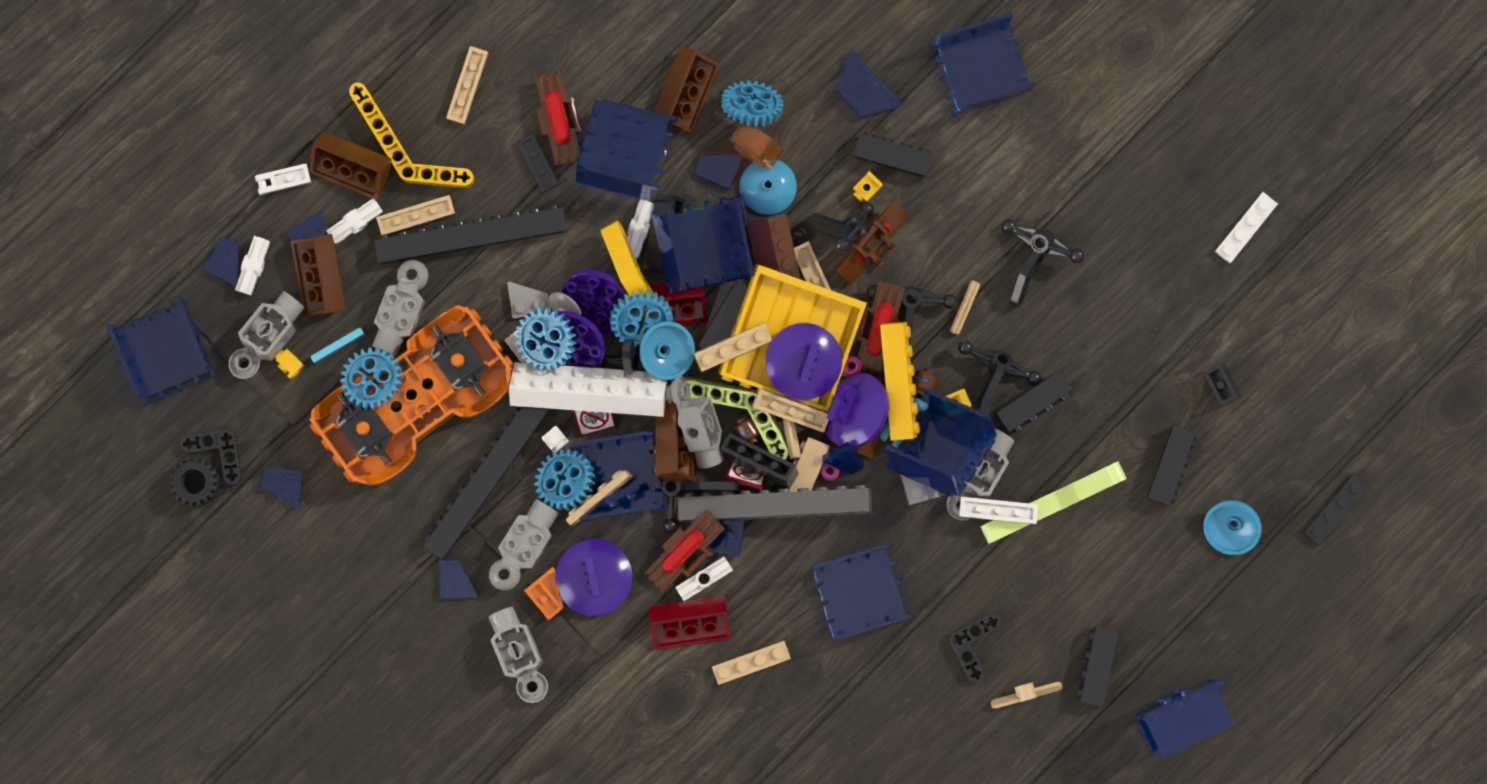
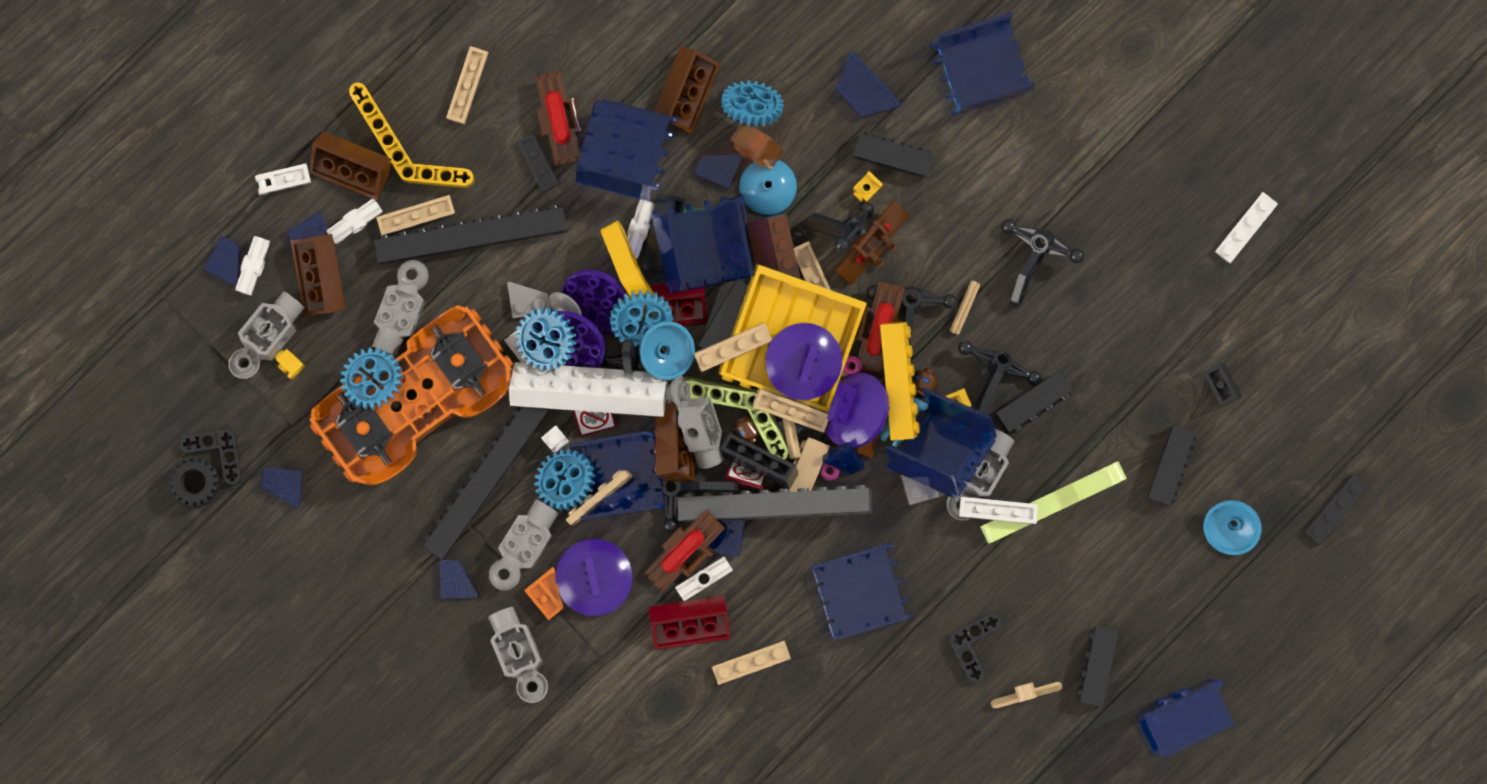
clear blue windscreen [107,295,217,406] -> none
medium azure tile [311,328,366,364] -> none

